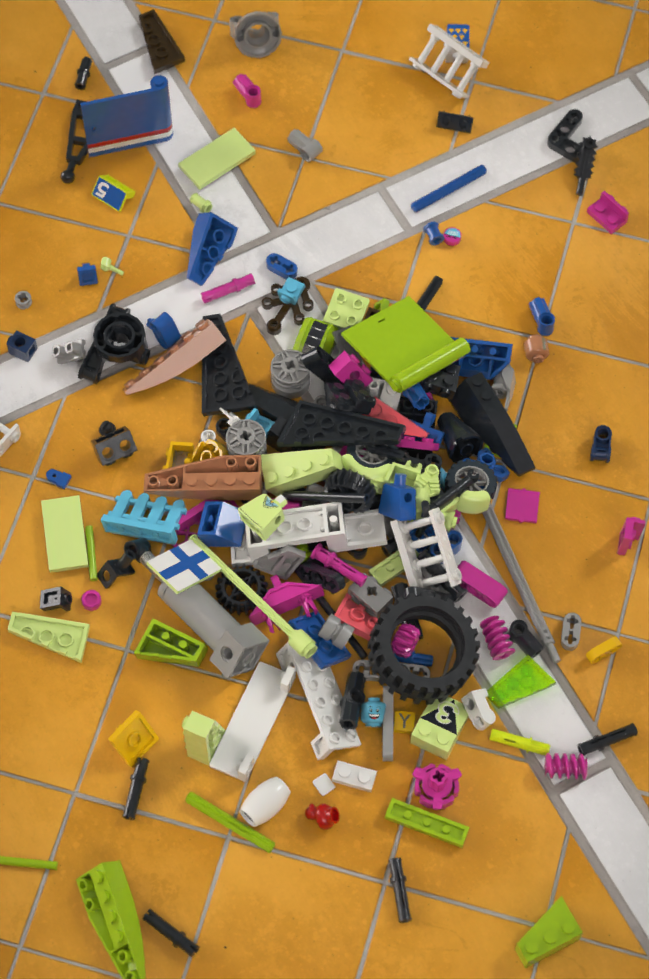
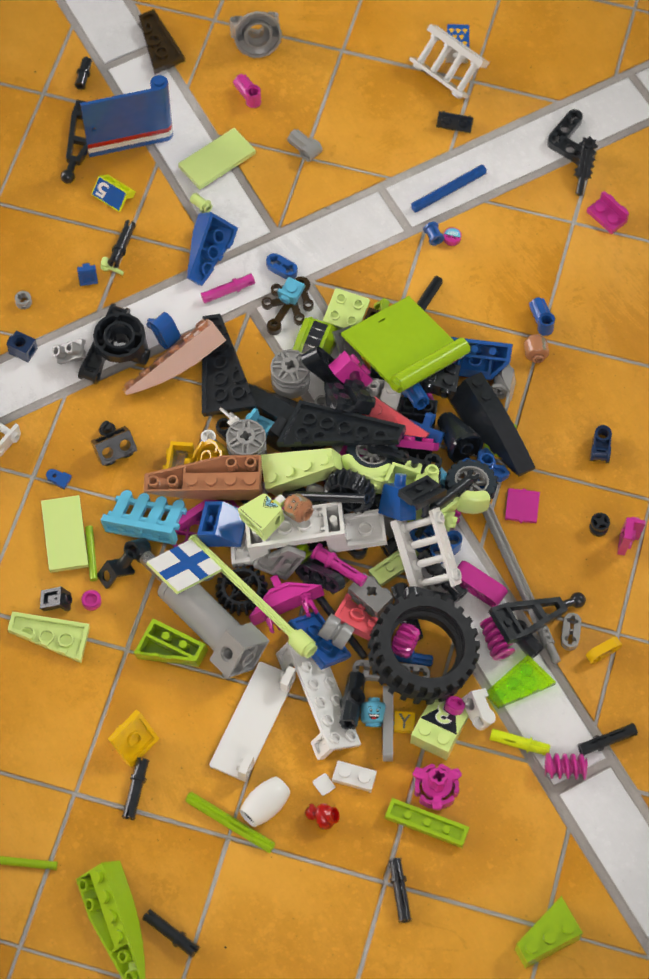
yellowish green wedge [182,711,226,766] -> none
none -> black pin [108,220,136,268]
none -> nougat head [284,493,313,523]
none -> black plate [398,475,447,511]
none -> dark pink tile [444,696,465,715]
none -> black plate [488,592,586,644]
none -> black wheel [589,513,610,537]

